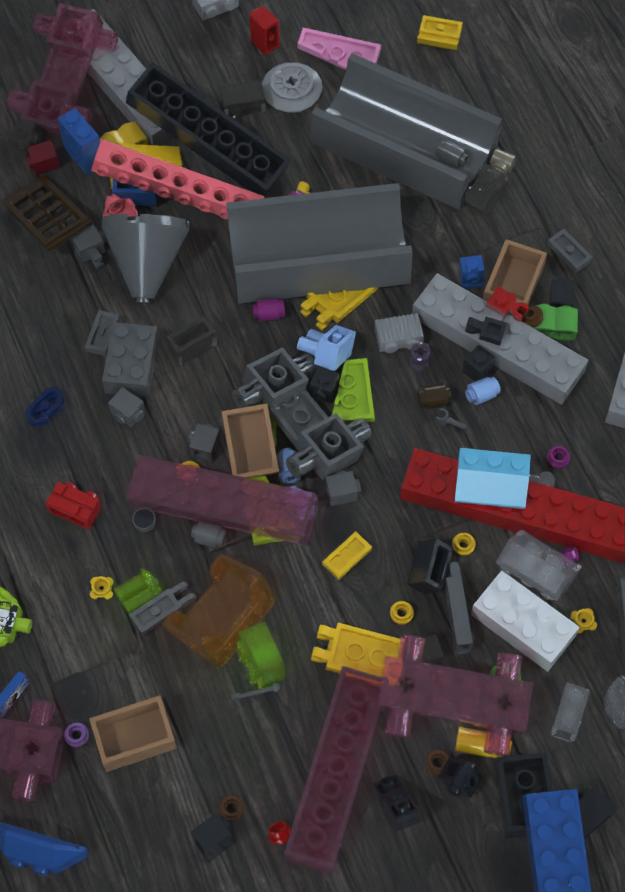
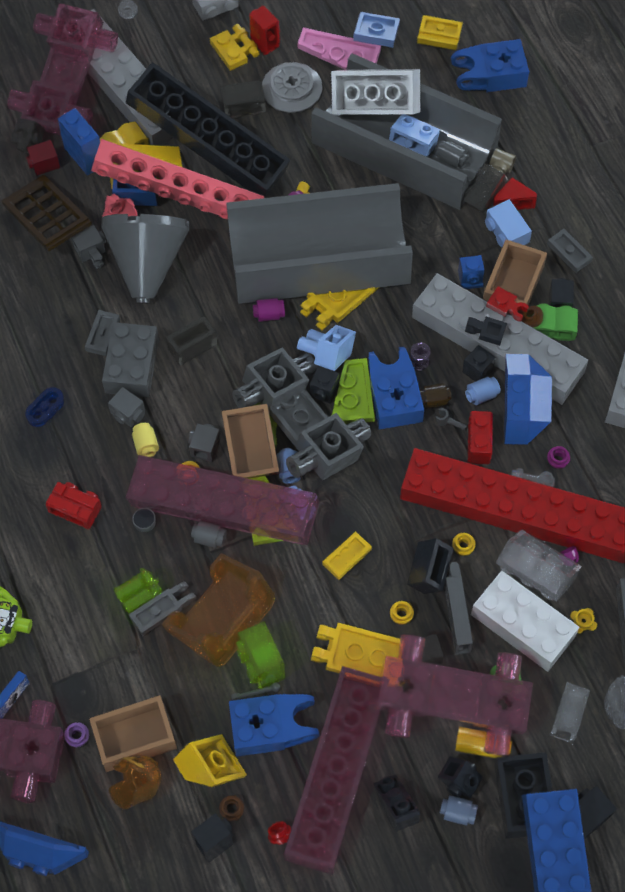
yellow plate [90,576,114,600] -> none
dark grey brick [326,471,361,506] -> none
light grey brick [375,313,424,353] -> none
reddish brown plate [426,750,449,775] -> none
medium azure slope [455,448,531,509] -> none
none -> clear orange helmet [109,755,162,809]
none -> clear plate [118,0,138,19]
none -> light yellow brick [132,423,159,458]
none -> yellow slope [173,734,247,787]
none -> yellow plate [210,24,260,71]
none -> blue brick [229,694,320,757]
none -> white brick [331,69,420,114]
none -> medium blue tile [353,12,400,47]
none -> blue brick [368,346,424,430]
none -> light blue brick [389,114,440,157]
none -> sand blue brick [440,795,478,826]
none -> blue brick [451,39,529,92]
none -> red brick [467,411,493,465]
none -> light blue brick [485,199,532,247]
none -> red slope [493,177,537,210]
none -> blue wedge [504,354,552,445]

